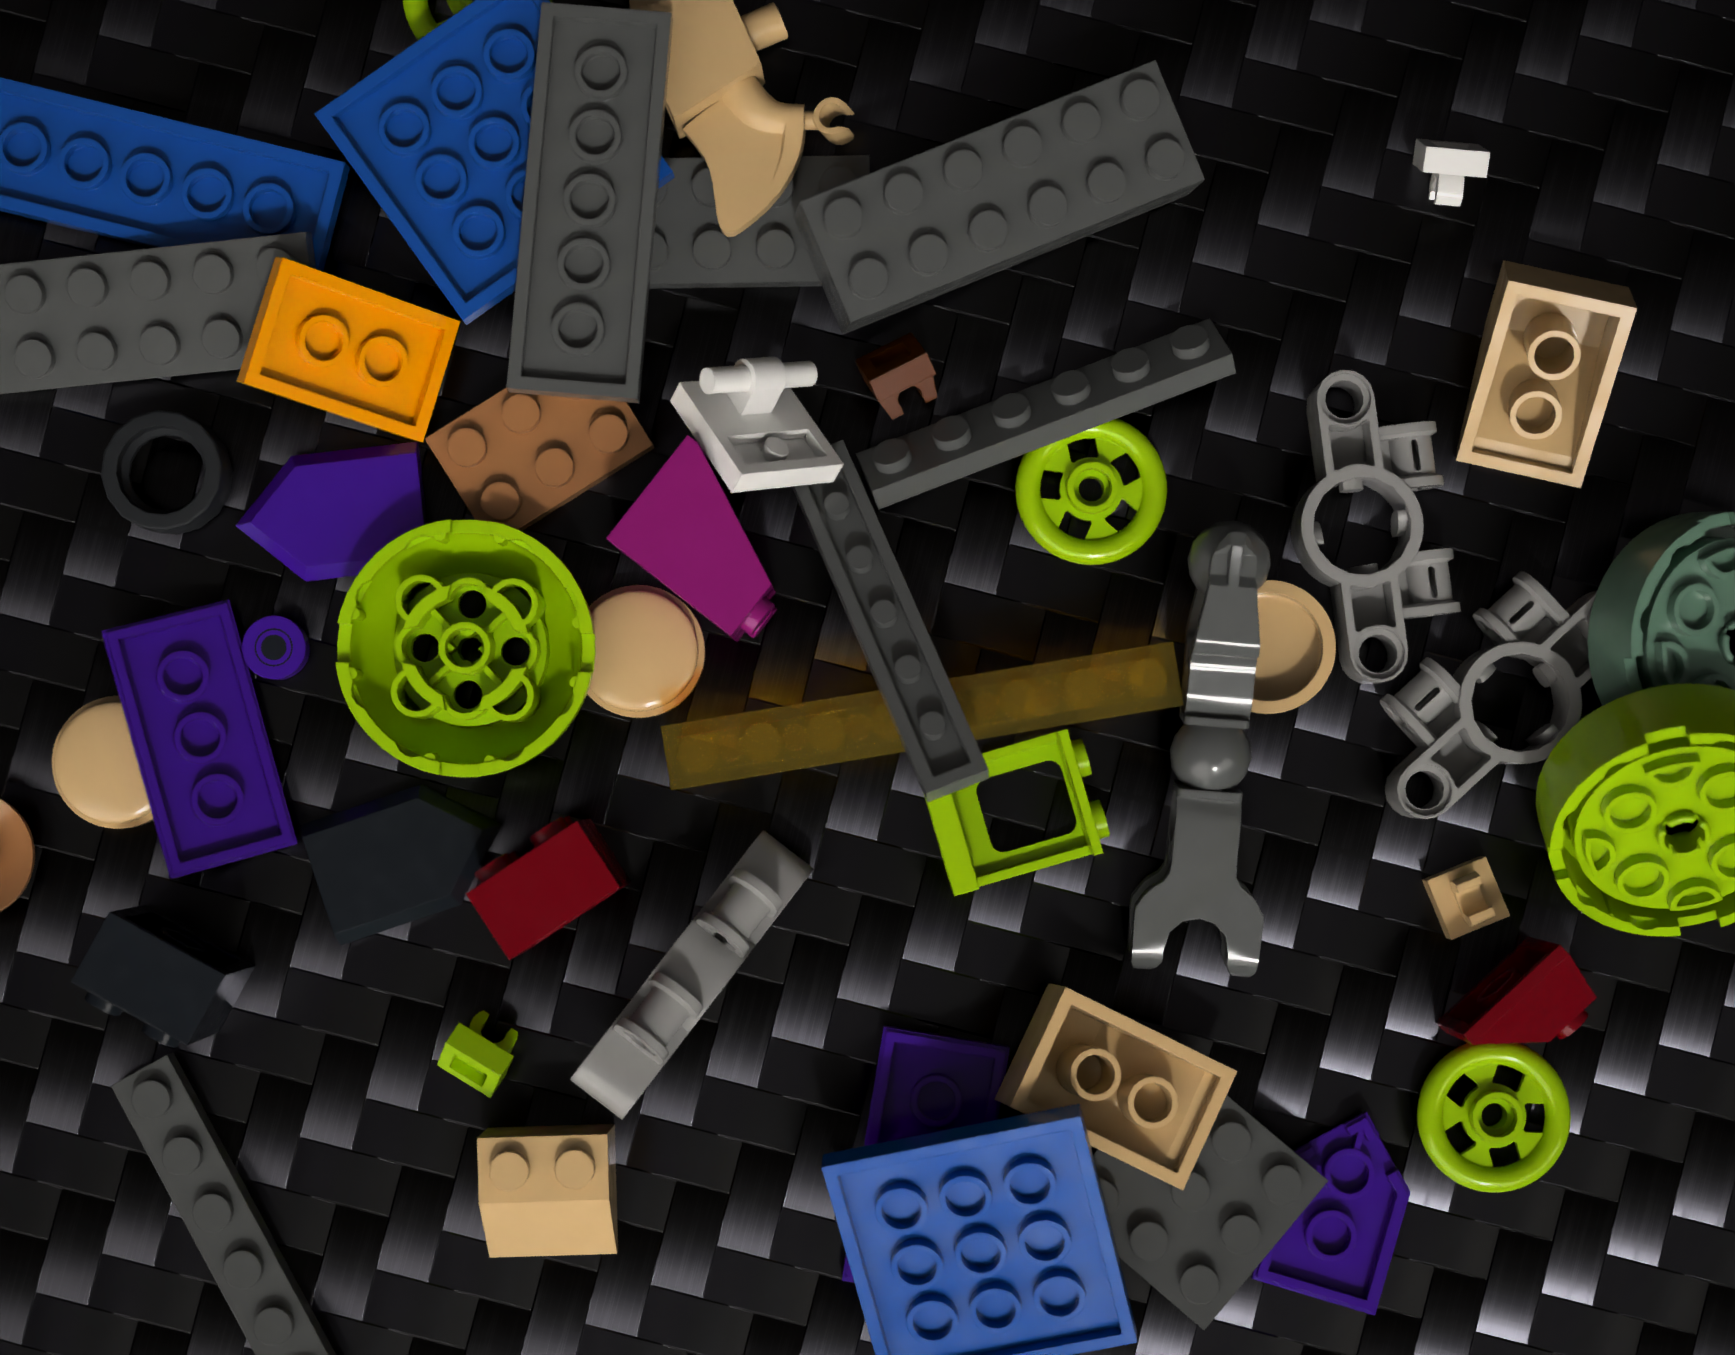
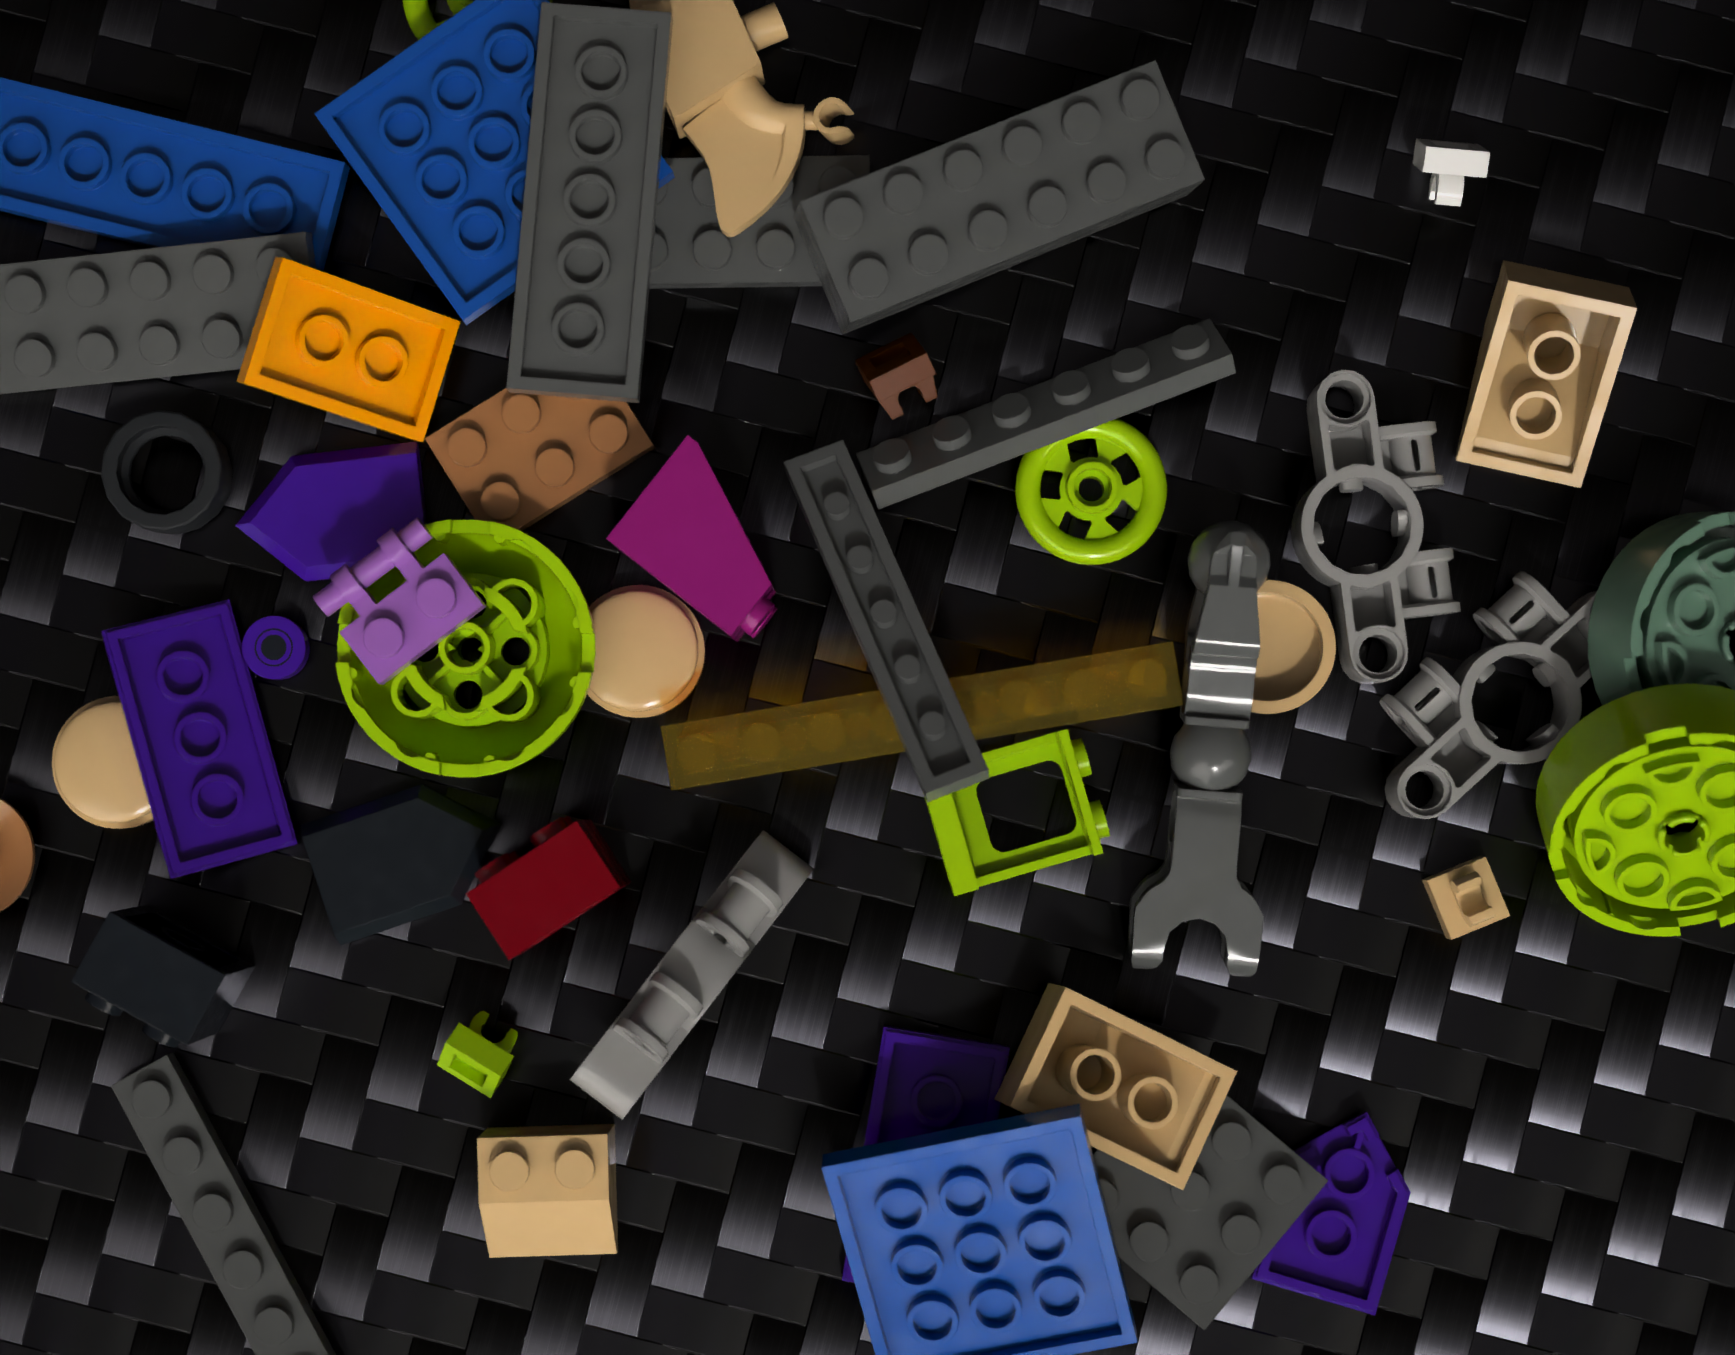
white plate [670,357,844,493] -> none
lime plate [1417,1043,1571,1193] -> none
dark red slope [1435,937,1597,1045] -> none
none -> medium lavender plate [313,517,487,685]

